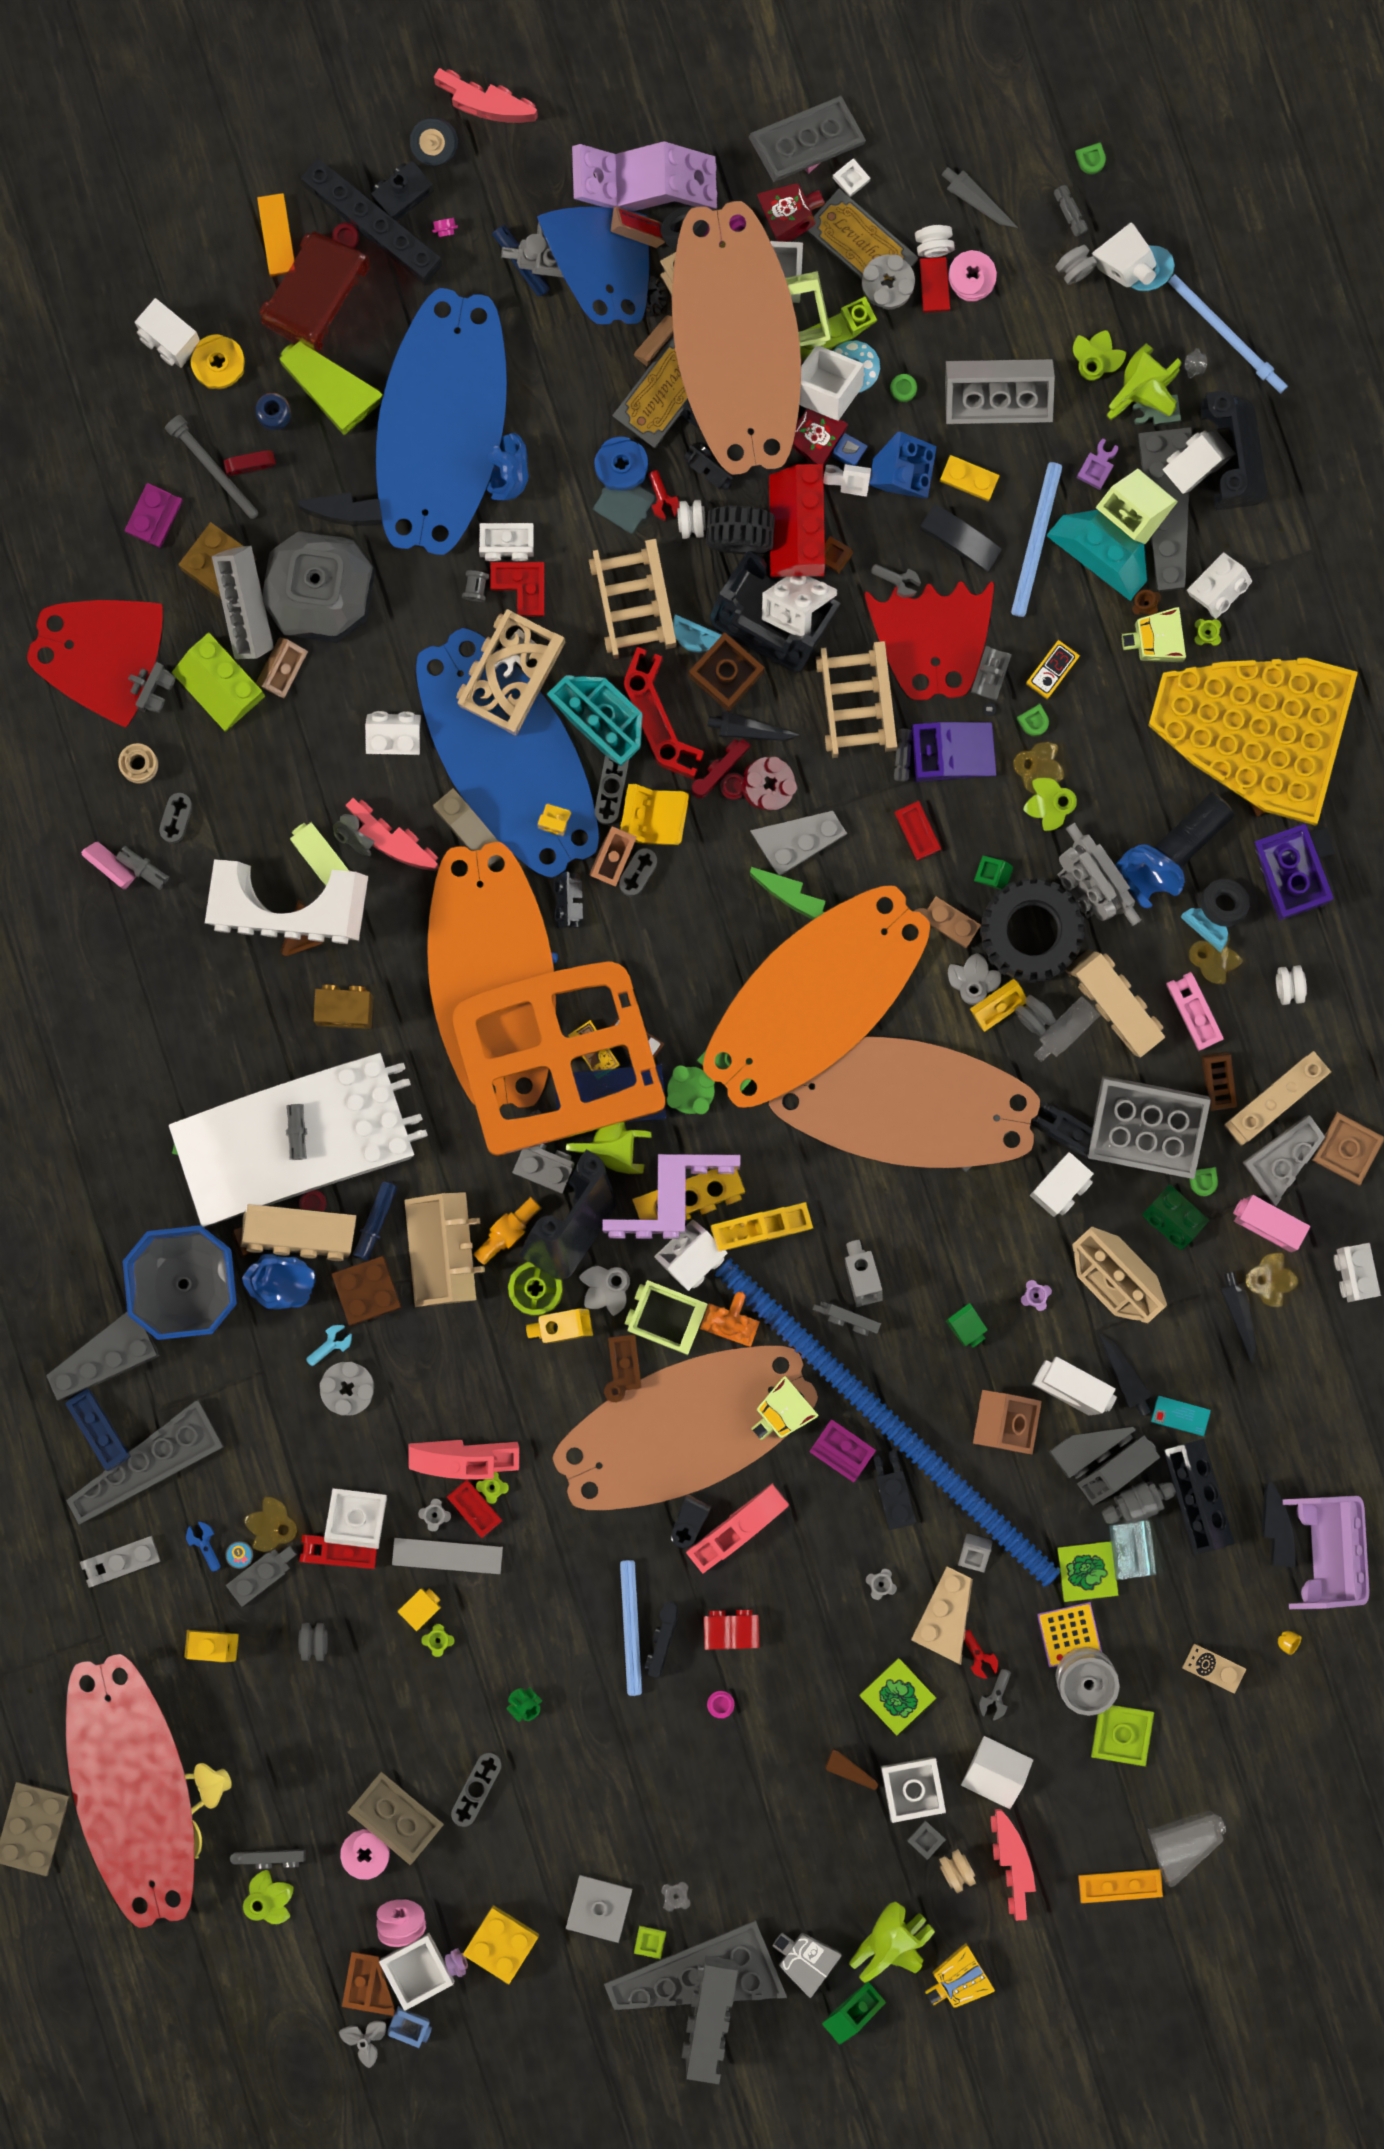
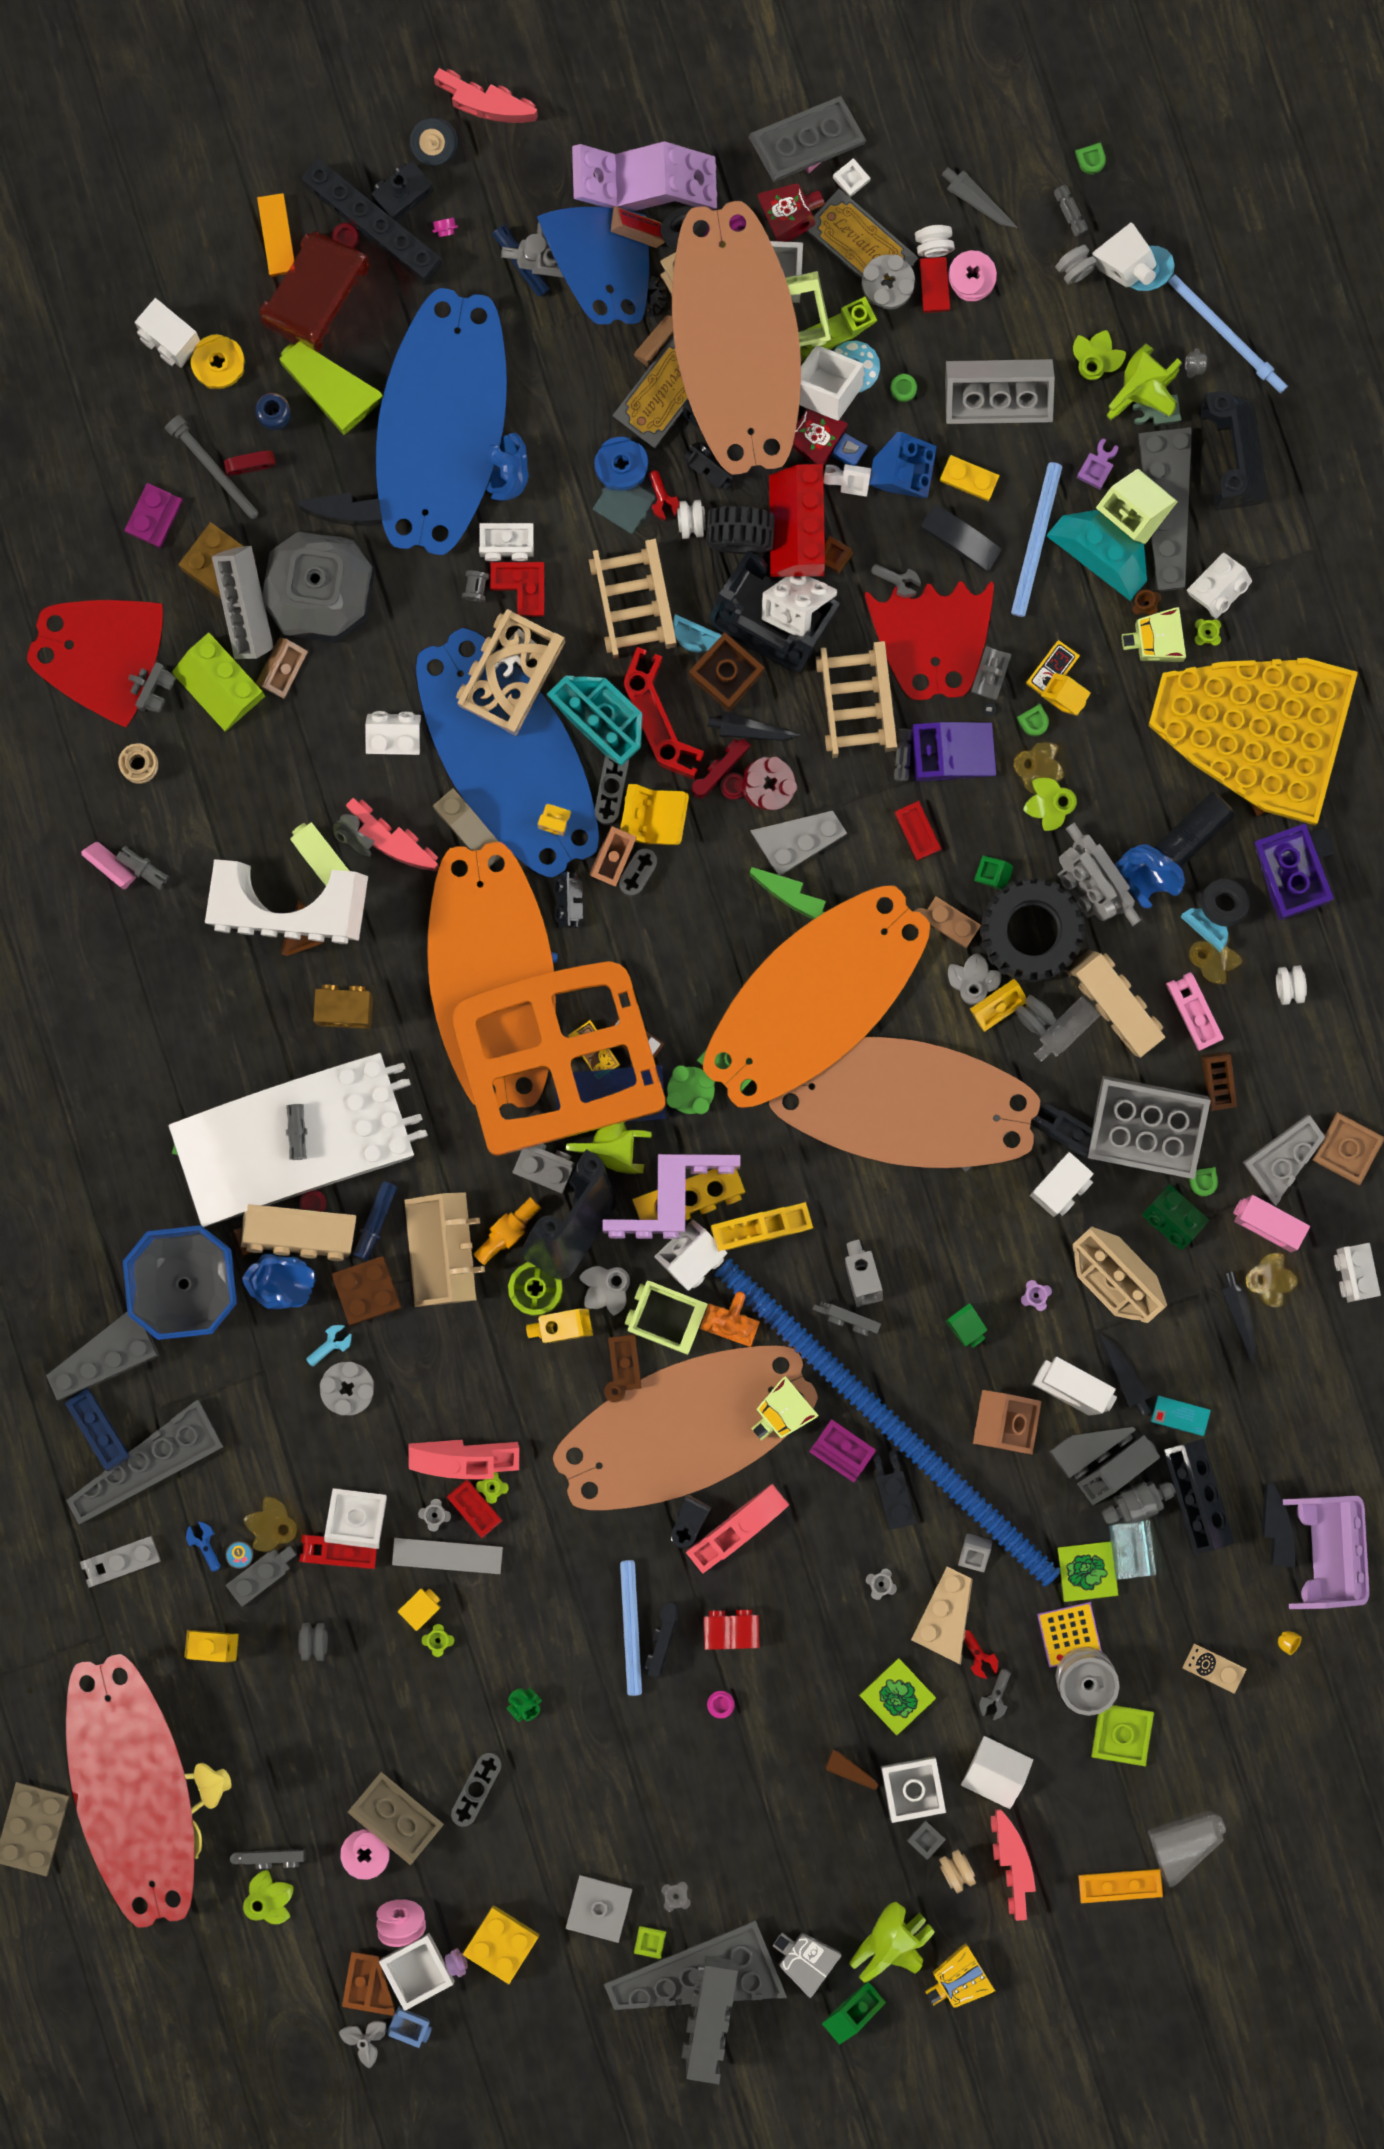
dark grey beam [159,793,193,844] -> none
white brick [1163,430,1236,494] -> none
tan fence [1224,1051,1331,1146] -> none
none -> yellow brick [1041,673,1090,715]

